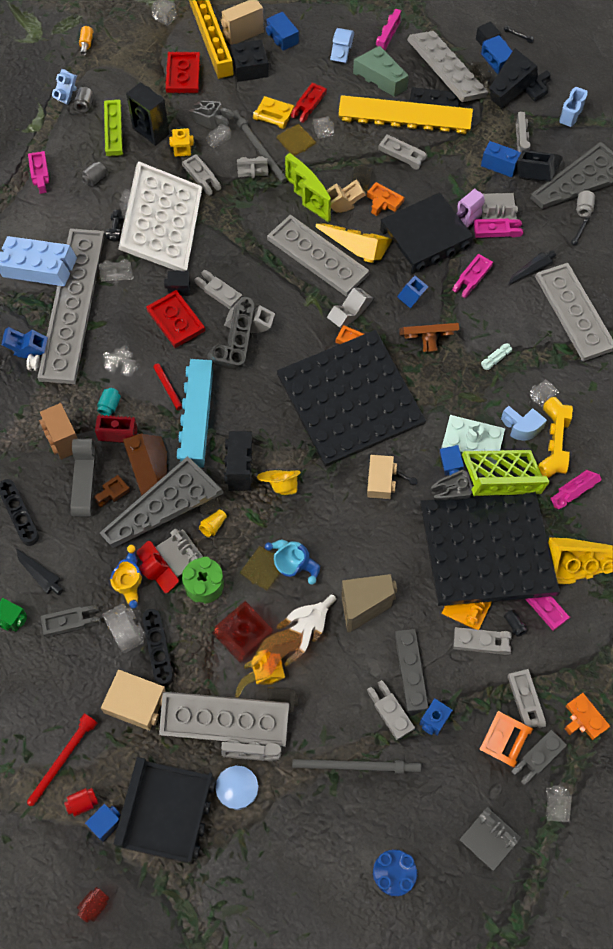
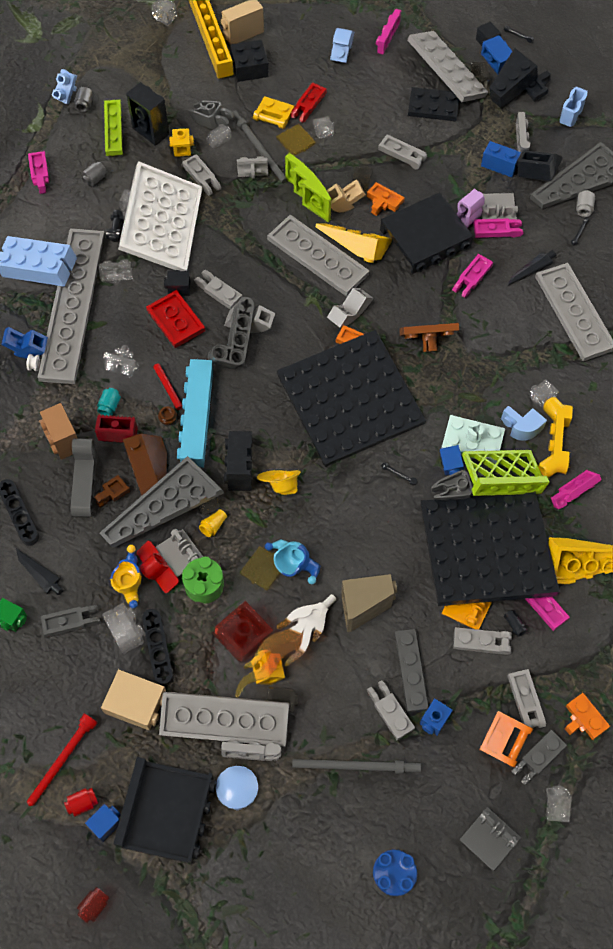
light orange piece [79,26,93,55] -> none
red plate [166,52,200,93] -> none
blue brick [266,12,299,51] -> none
yellow brick [339,95,473,134] -> none
sand green wedge [353,46,409,97] -> none
tan brick [367,455,397,499] -> none
blue brick [397,276,428,308] -> none
light aqua axle [481,343,512,370] -> none
none -> reddish brown plate [158,406,177,425]

